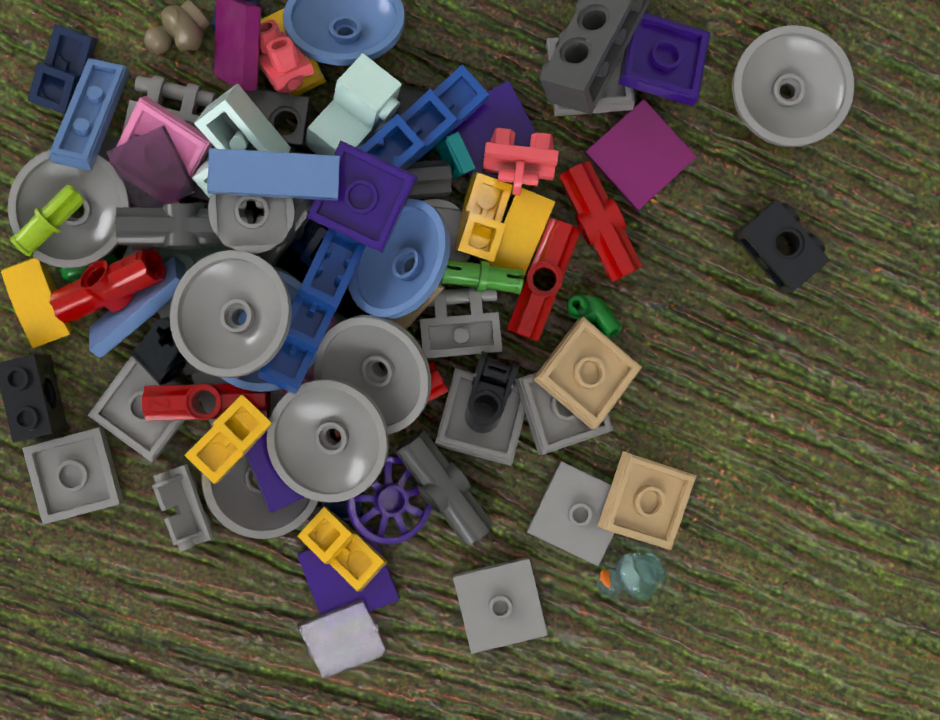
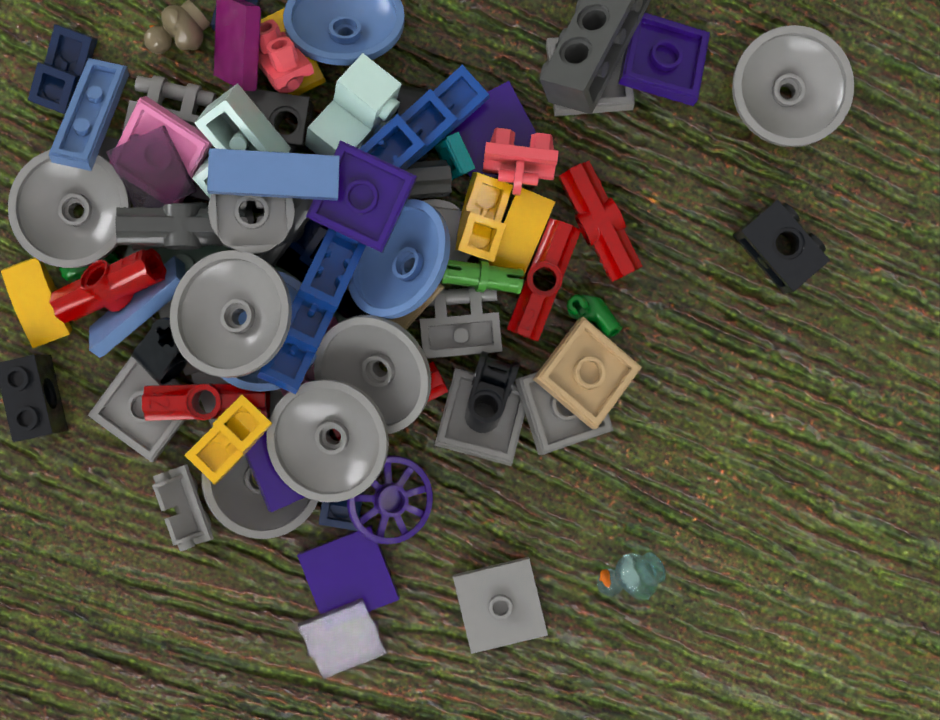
lime axle [10,185,85,257] -> none
light grey plate [22,427,124,525] -> none
yellow slope [298,506,388,592] -> none
dark grey piece [395,430,493,545] -> none
light grey plate [526,460,614,566] -> none
magenta tile [585,99,697,212] -> none
tan tile [598,451,696,550] -> none

